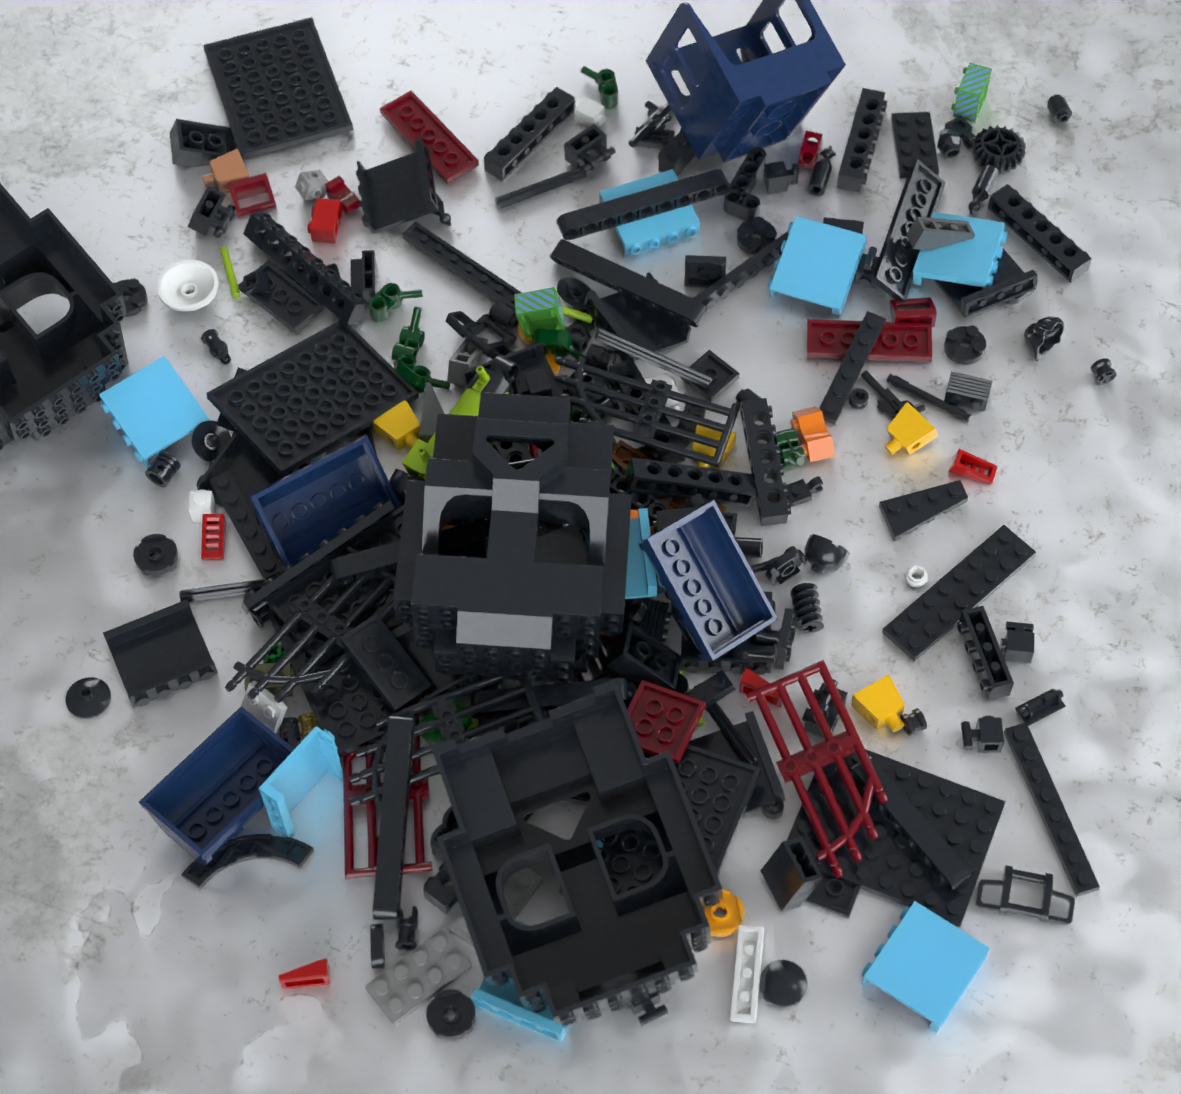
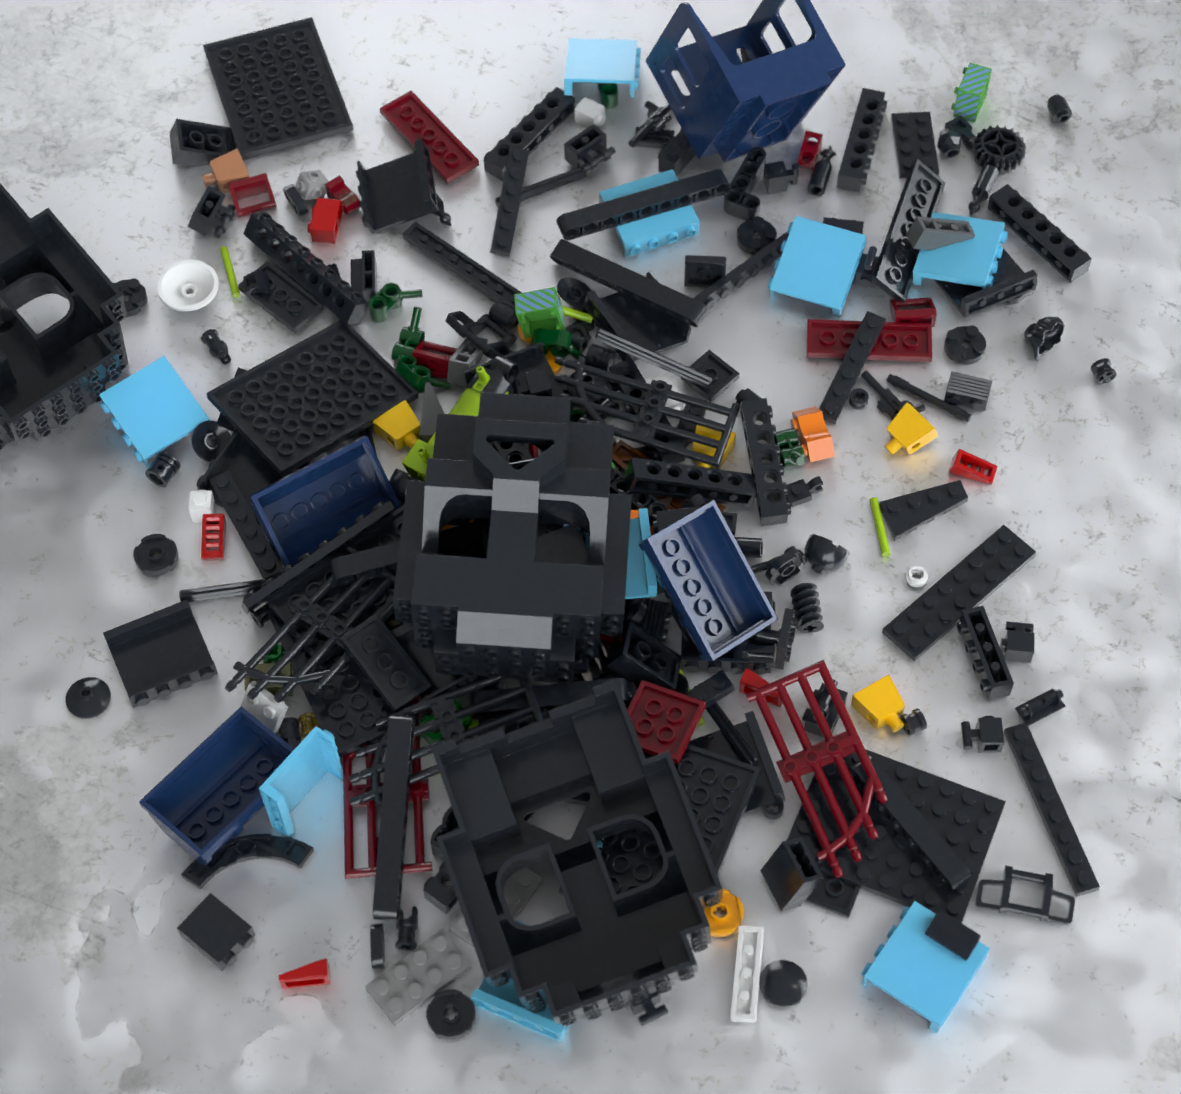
none -> black brick [177,893,256,971]
none -> black beam [283,184,309,218]
none -> dark red tile [412,340,457,379]
none -> black plate [490,146,529,257]
none -> panel [564,38,641,97]
none -> lime bar [869,497,890,557]
none -> black slope [925,910,981,961]

